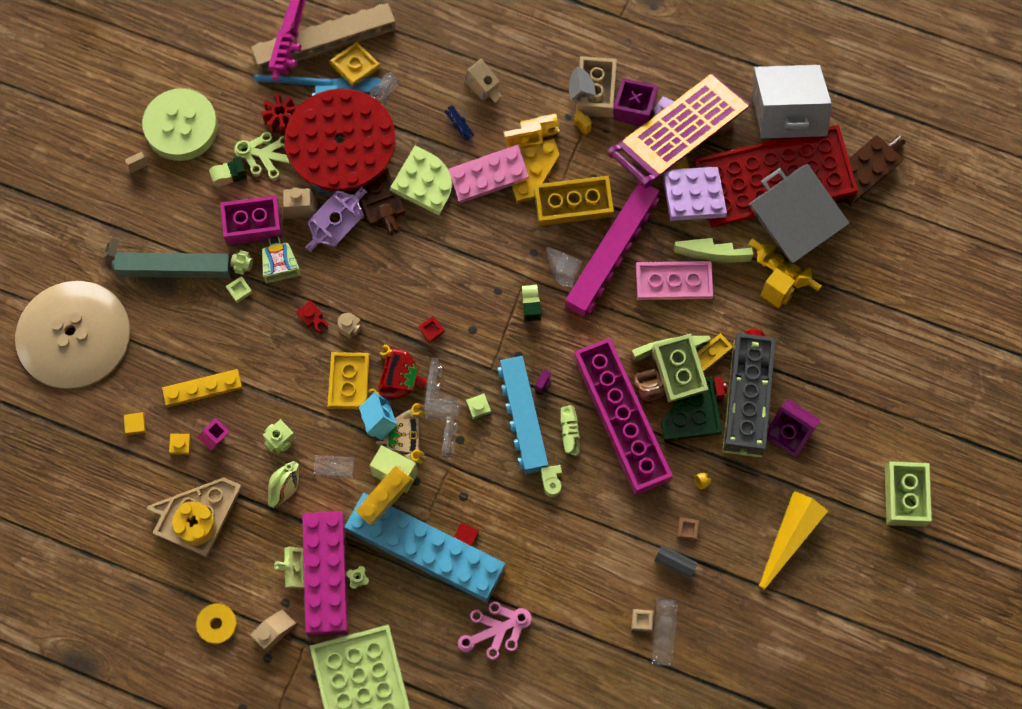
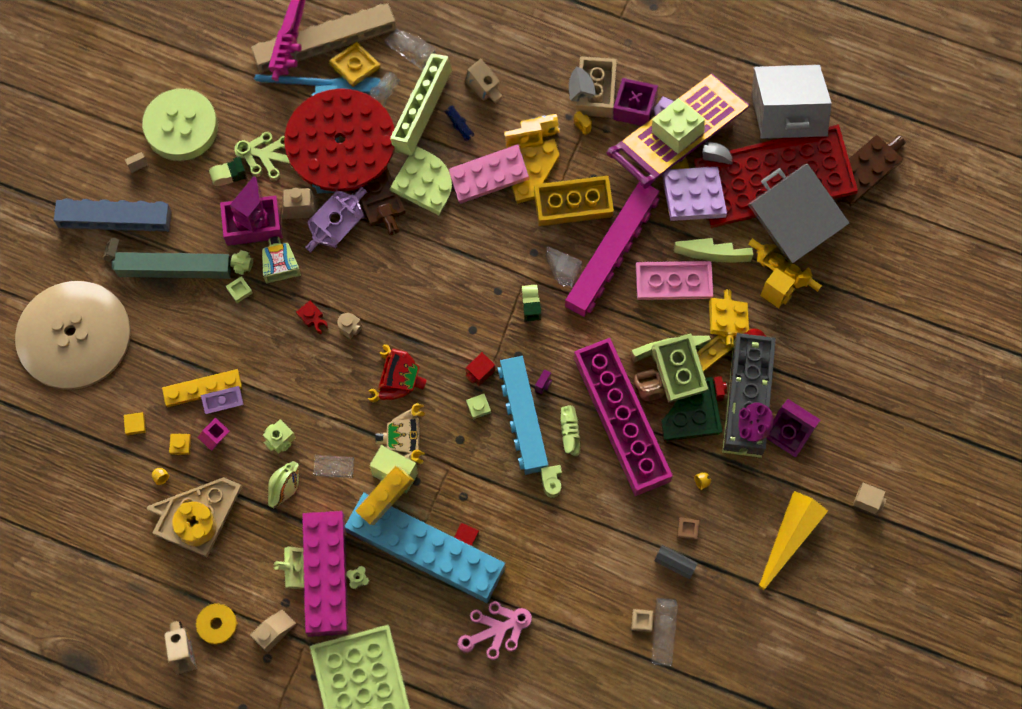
red gear [261,94,298,135] -> none
yellow tile [327,352,370,410] -> none
medium azure brick [359,392,397,440] -> none
red plate [418,316,445,343] -> none
clear bracket [424,358,461,459] -> none
yellowish green brick [885,462,932,527] -> none
none -> sand blue brick [54,198,172,232]
none -> yellow hinge [152,468,170,485]
none -> tan torso [165,621,197,674]
none -> lavender plate [201,386,244,414]
none -> magenta slope [230,176,265,232]
none -> clear slope [384,29,436,70]
none -> yellowish green brick [390,53,452,156]
none -> red brick [465,352,496,386]
none -> yellowish green brick [652,98,705,154]
none -> light grey brick [702,141,732,164]
none -> yellow plate [709,289,749,348]
none -> magenta plate [738,403,773,442]
none -> tan brick [853,483,886,514]

